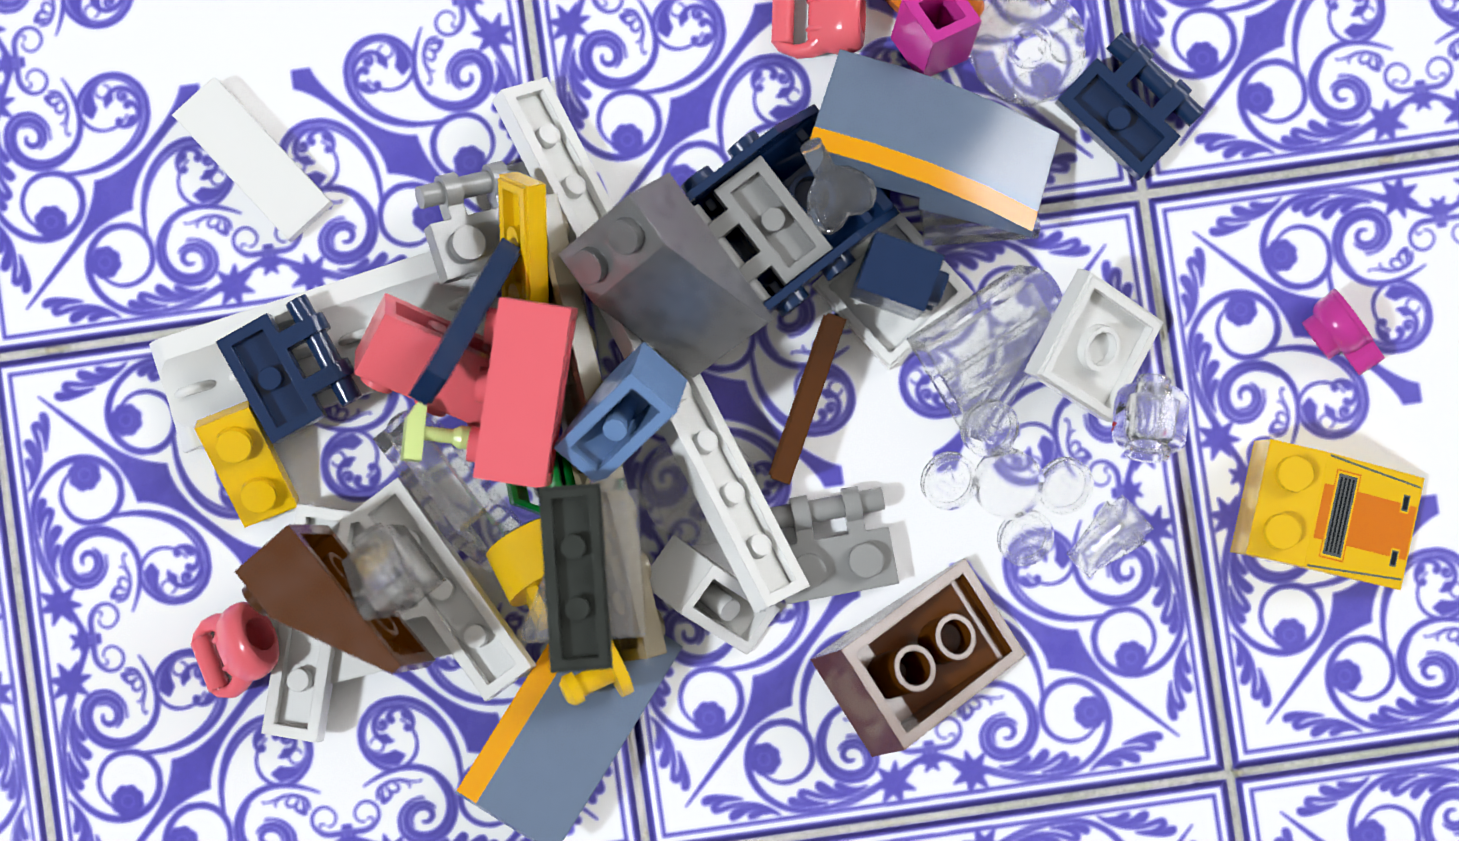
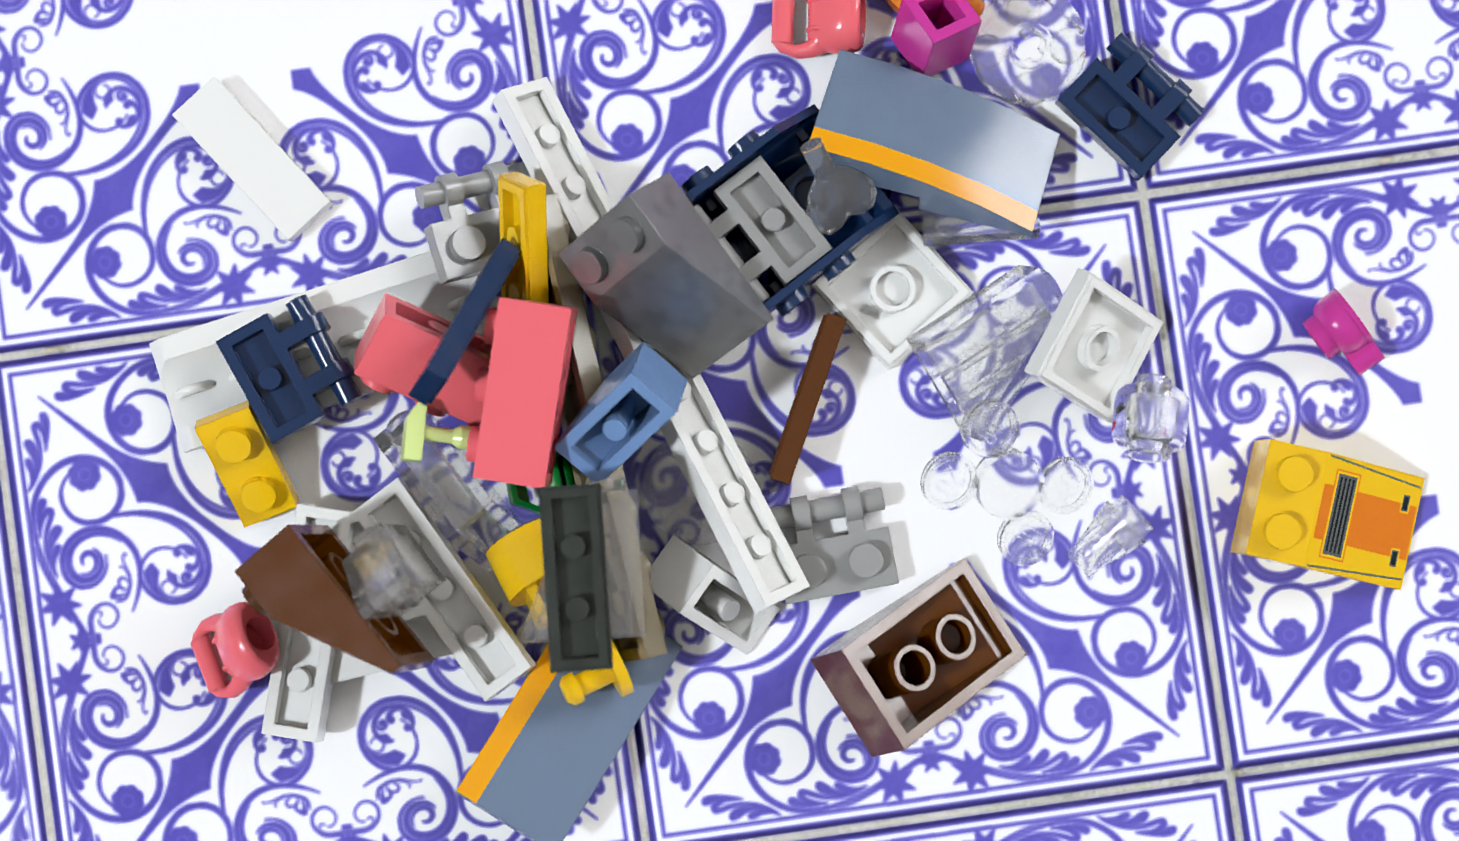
dark blue brick [849,231,950,321] -> none

